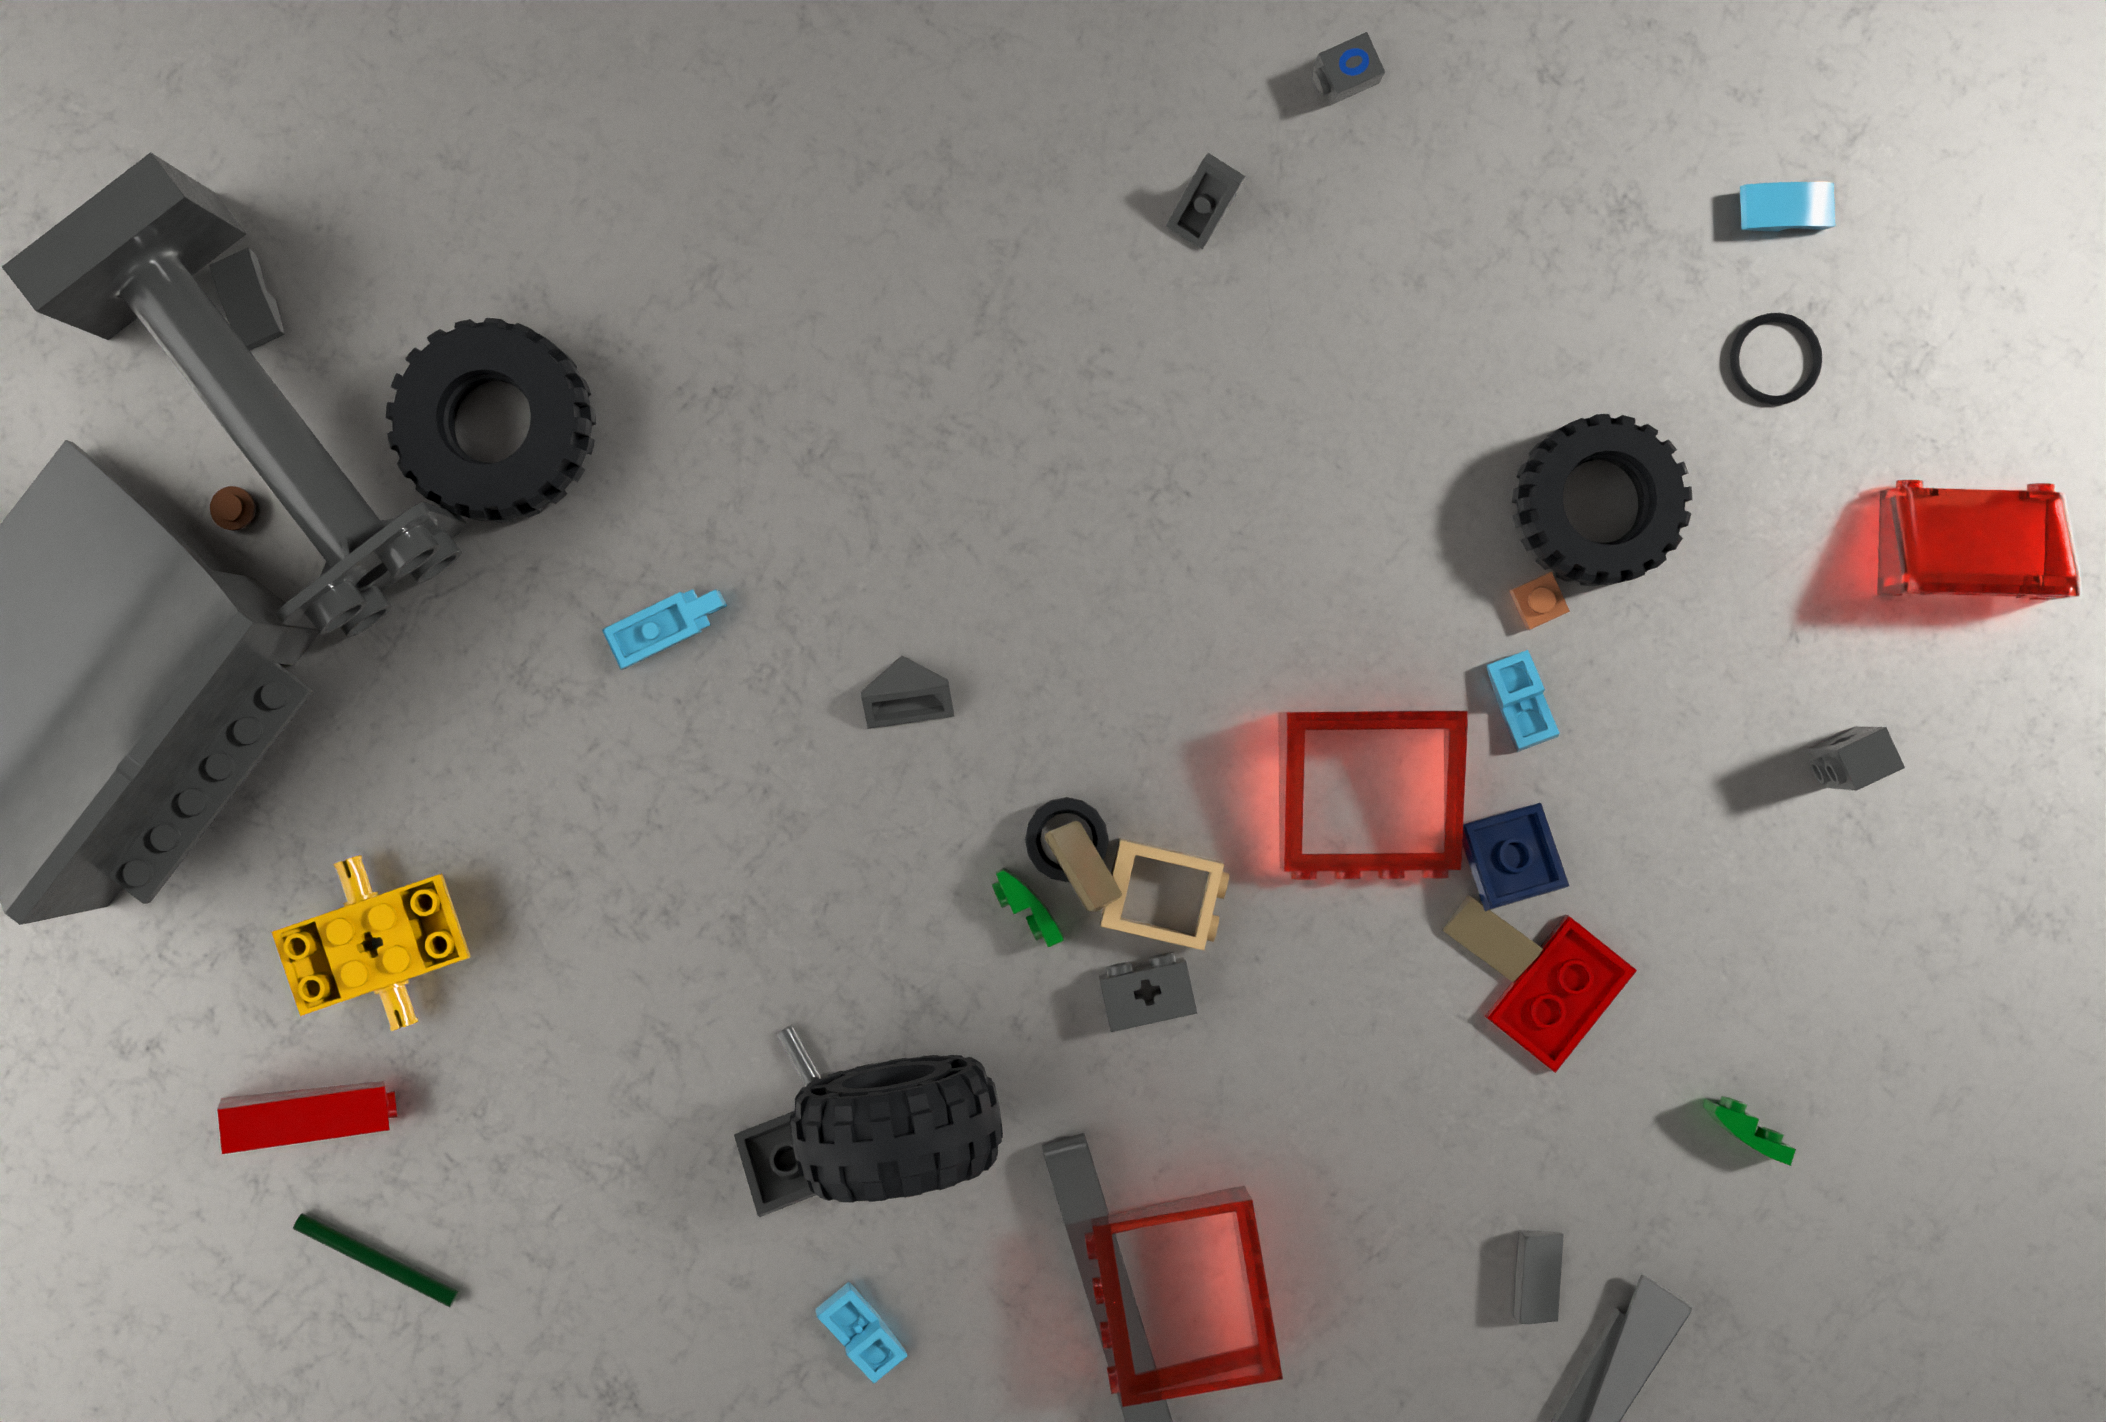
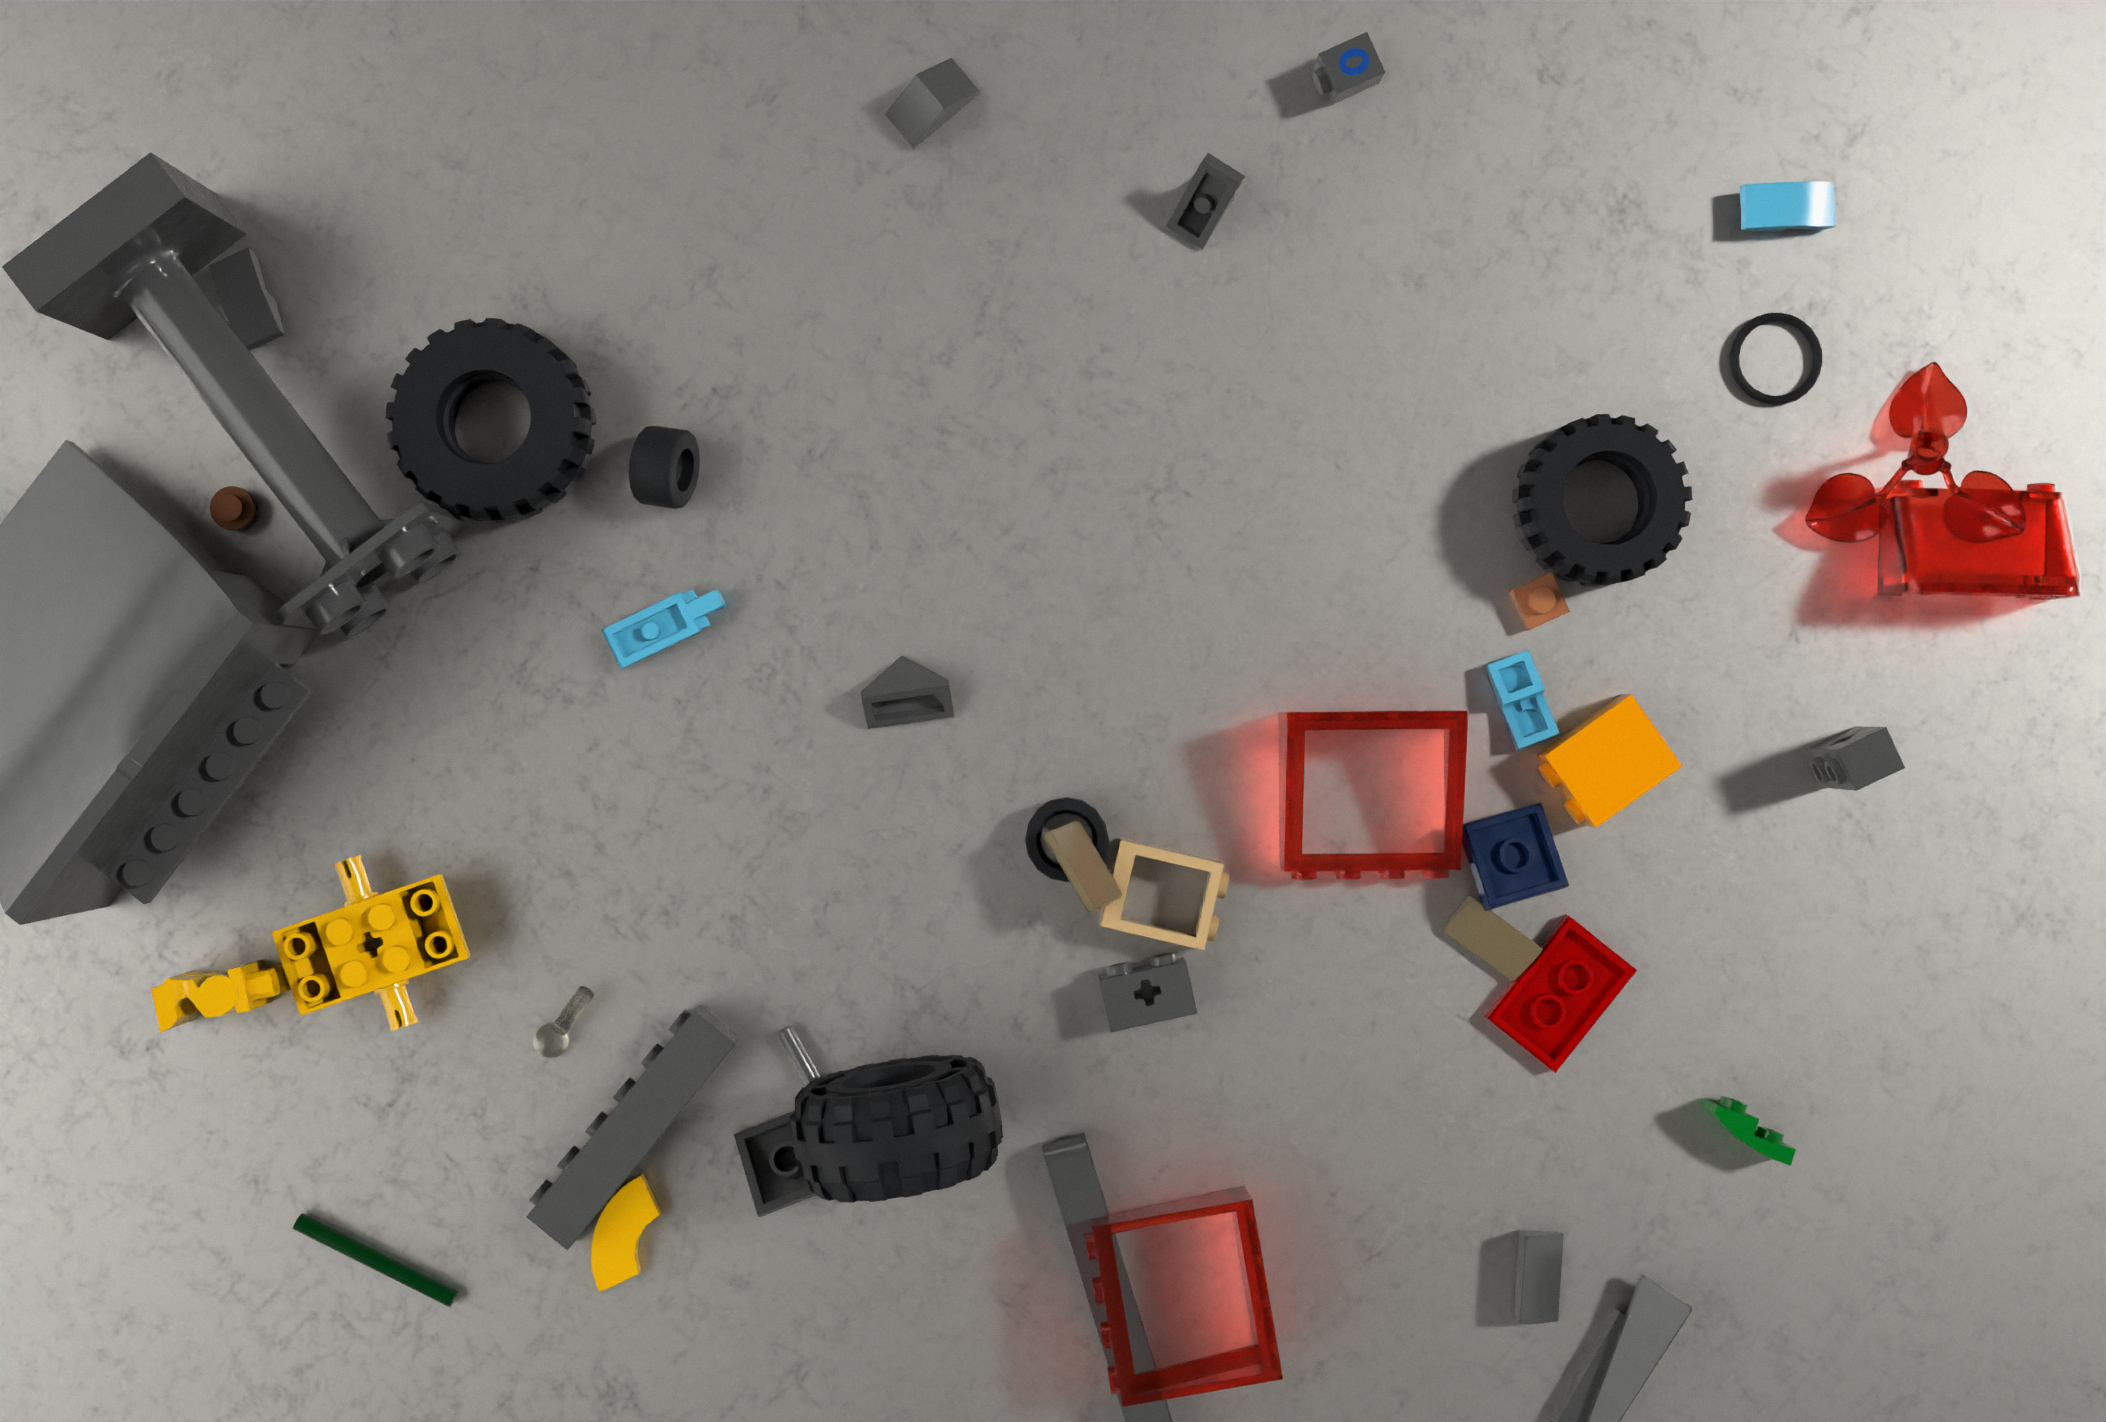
red slope [217,1081,397,1154] -> none
medium azure slope [815,1282,908,1383] -> none
green slope [992,868,1064,947] -> none
none -> yellow hips [151,959,291,1033]
none -> dark grey brick [526,1005,741,1250]
none -> clear smoke bar [533,986,594,1058]
none -> yellow tile [591,1173,662,1293]
none -> black tyre [629,426,700,509]
none -> dark grey slope [885,58,980,149]
none -> light orange brick [1536,694,1683,828]
none -> clear red plant [1805,362,2026,543]

